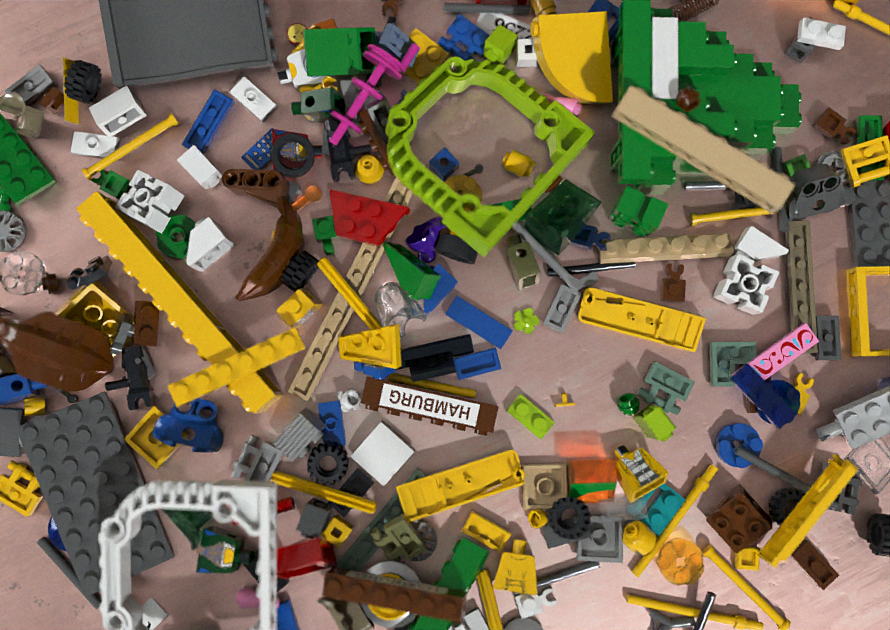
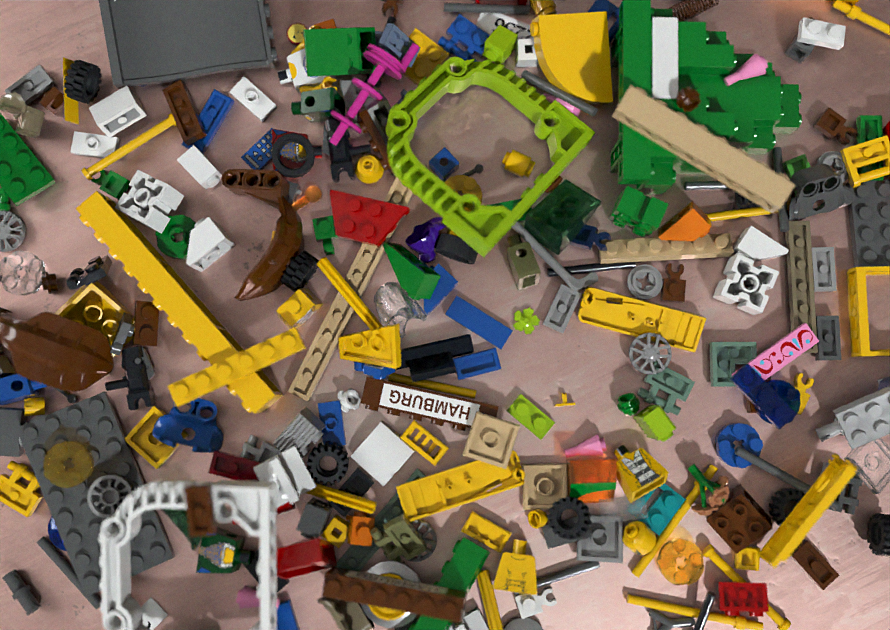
none -> dark grey pin [2,569,41,616]
none -> clear yellow plate [43,441,94,488]
none -> light grey wheel [87,475,133,518]
none -> reddish brown plate [162,79,207,146]
none -> reddish brown plate [184,484,217,537]
none -> dark red plate [208,450,262,481]
none -> white bracket [253,445,316,508]
none -> orange bracket [346,511,375,546]
none -> yellow slope [400,420,450,466]
none -> tan tile [463,411,520,469]
none -> dark grey bar [521,70,598,116]
none -> bright pink cone [564,434,607,458]
none -> light grey gear [627,264,663,300]
none -> light grey wheel [629,333,672,375]
none -> orange slope [658,201,712,241]
none -> plant [687,464,730,516]
none -> red bracket [718,582,769,617]
none -> bright pink cone [724,54,768,86]
none -> light grey plate [812,247,837,292]

